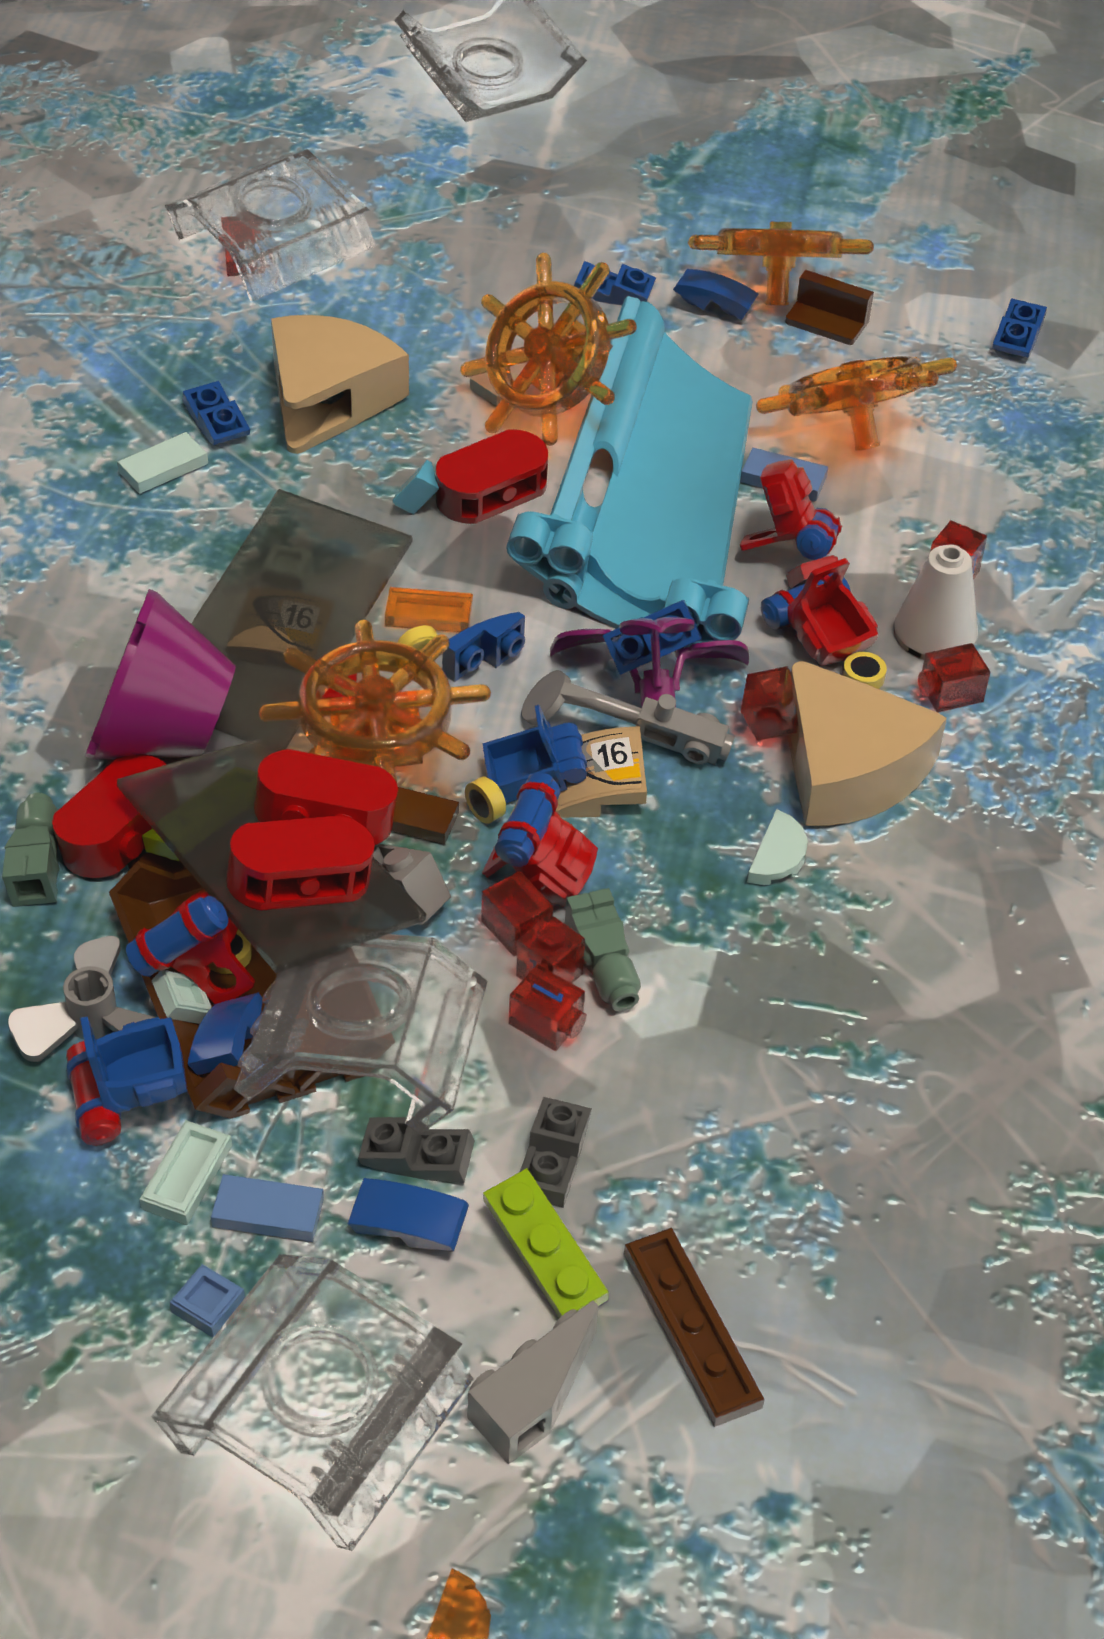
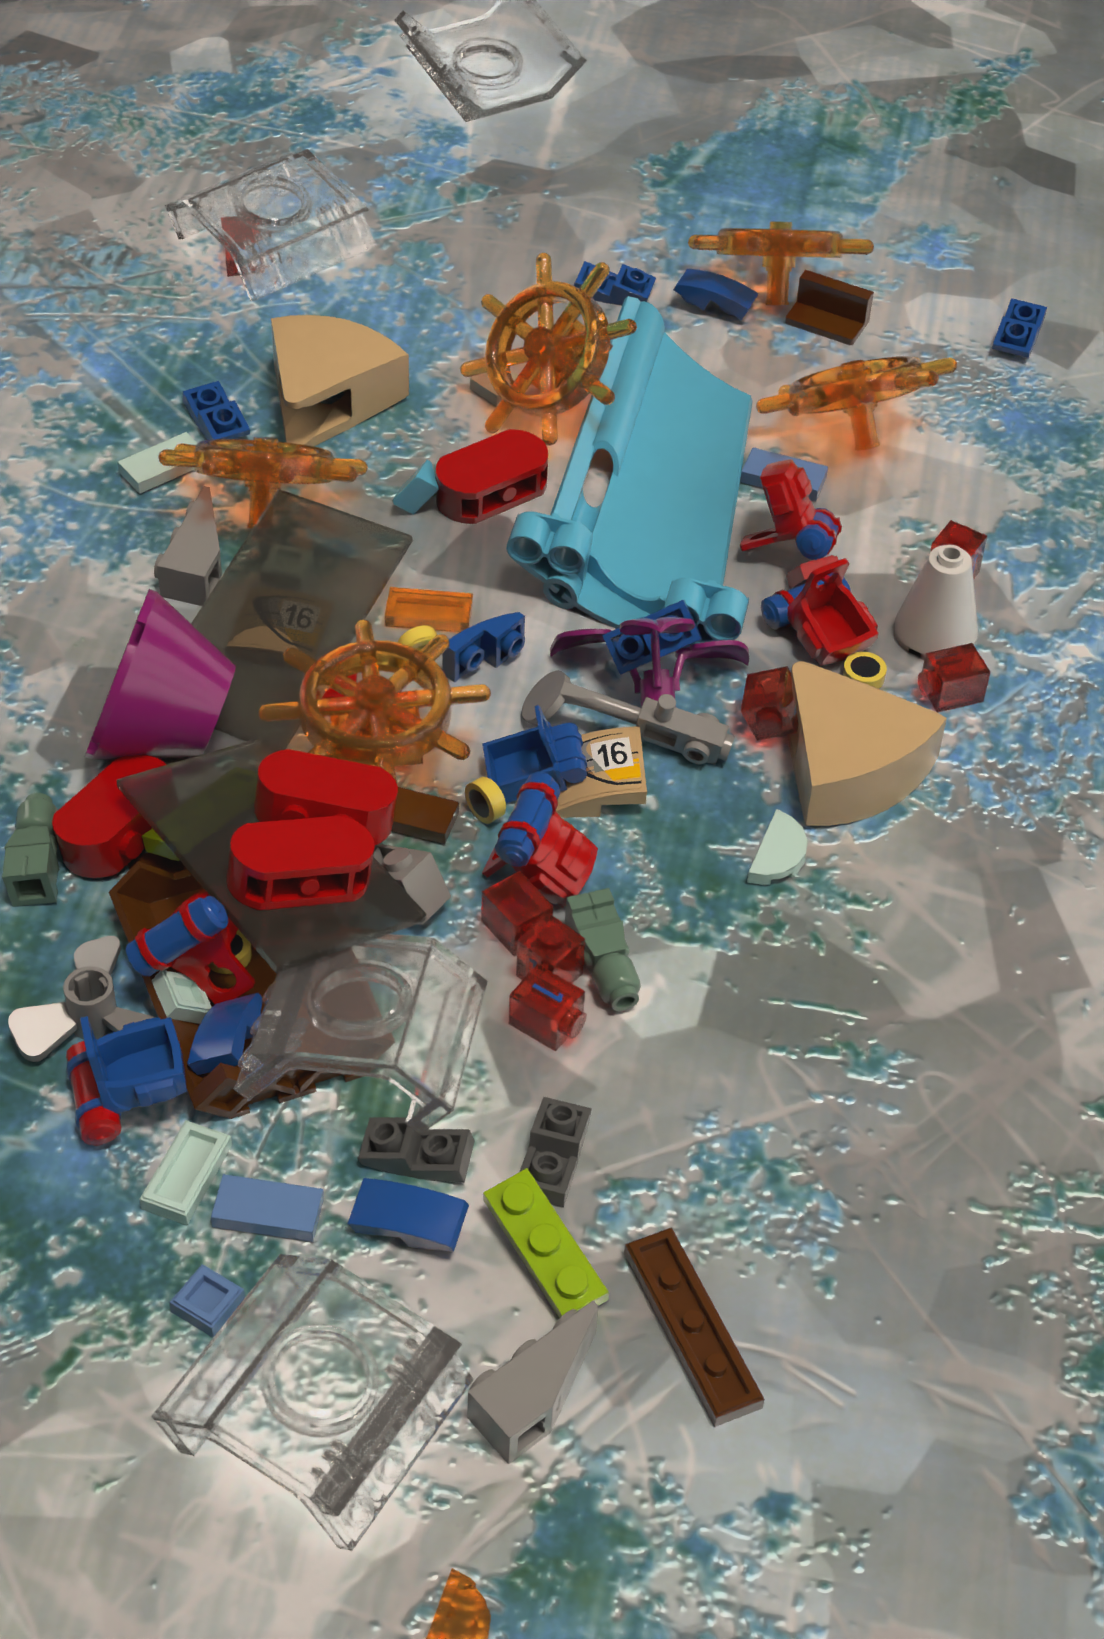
none -> light grey slope [154,486,223,607]
none -> clear orange piece [158,436,368,530]

